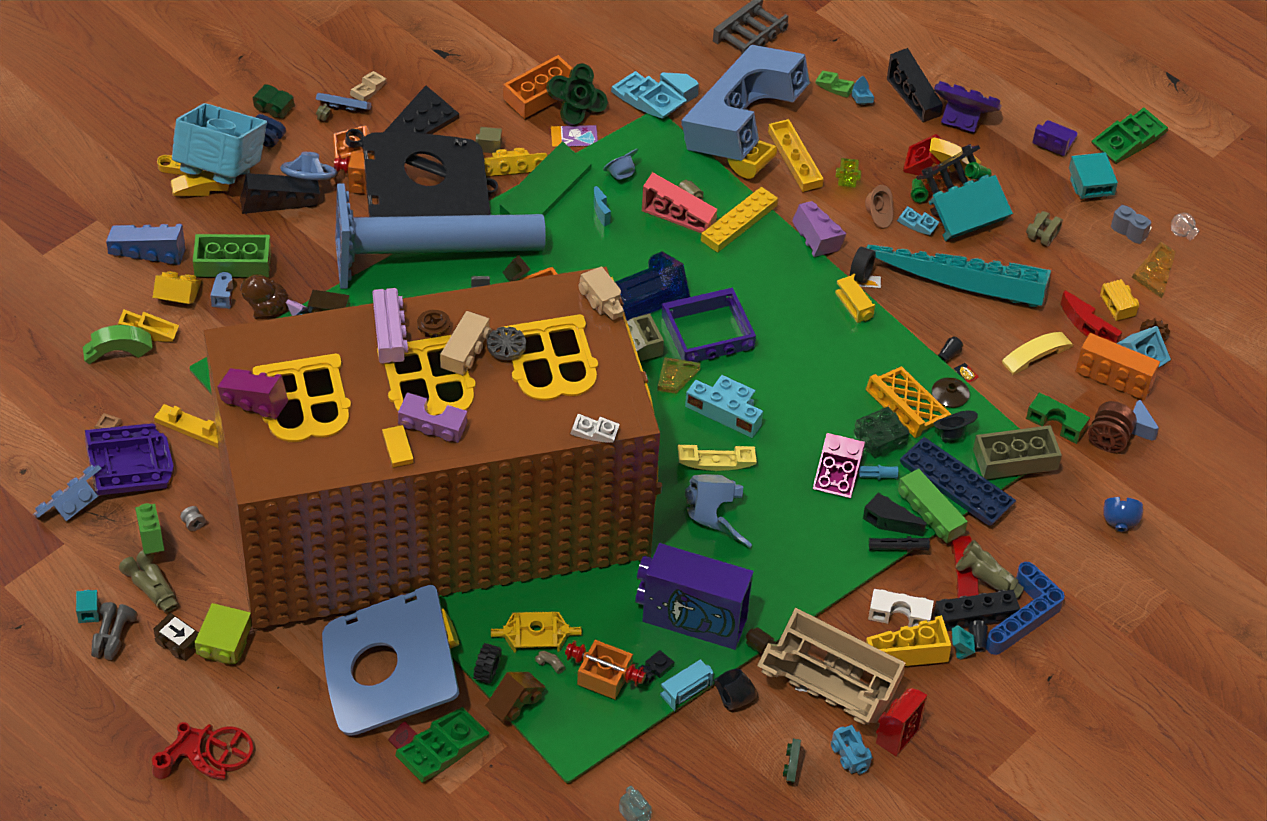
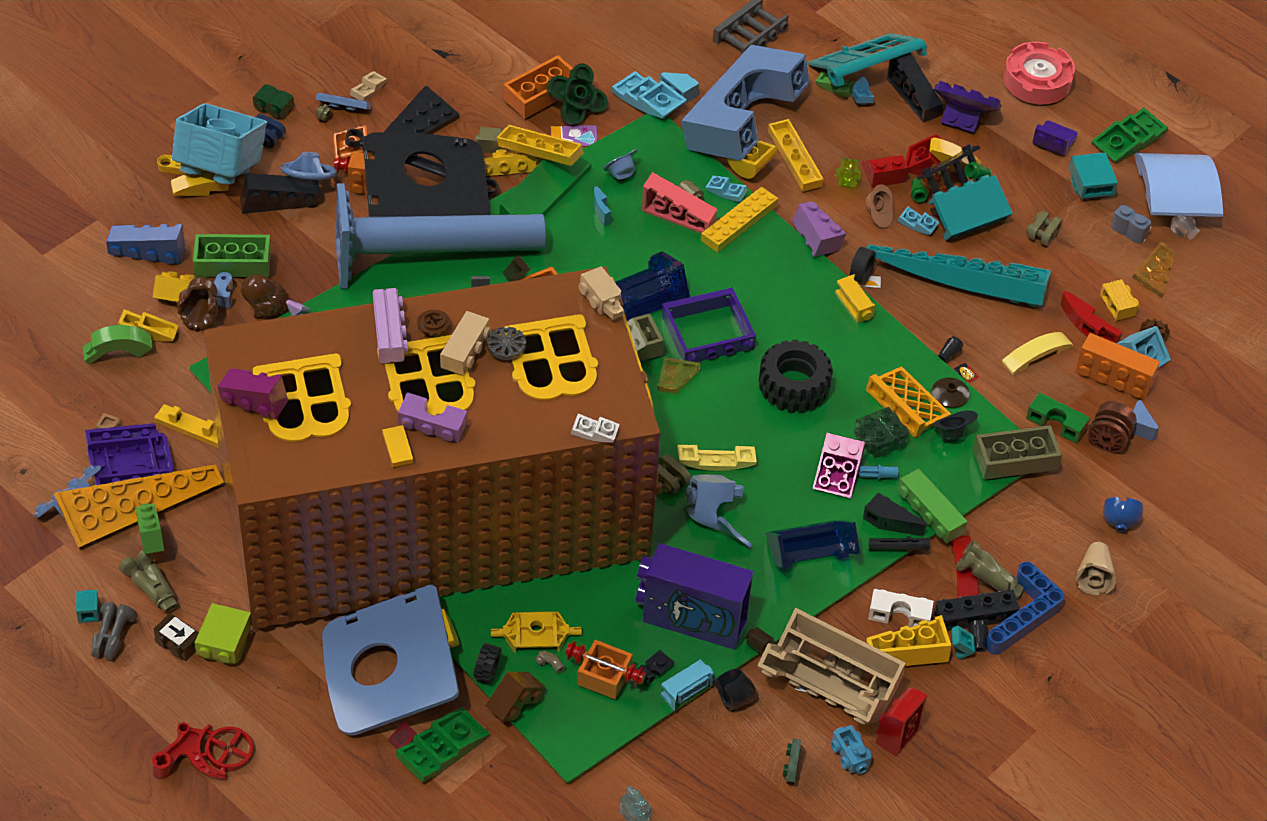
light grey wheel [180,506,206,531] -> none
dark brown brick [307,290,350,313] -> none
medium azure piece [685,375,763,438] -> none
dark blue plate [900,437,1016,525] -> none
none -> light orange wing [53,464,224,548]
none -> reddish brown hair [177,277,219,331]
none -> yellow piece [496,125,584,166]
none -> olive brick [658,454,691,495]
none -> medium azure slope [706,176,748,202]
none -> black tyre [758,340,833,412]
none -> clear blue windscreen [766,520,860,569]
none -> teal door [807,33,927,87]
none -> red slope [861,155,908,188]
none -> coral piece [1003,42,1075,105]
none -> tan cone [1075,542,1116,596]
none -> light blue slope [1134,153,1223,217]

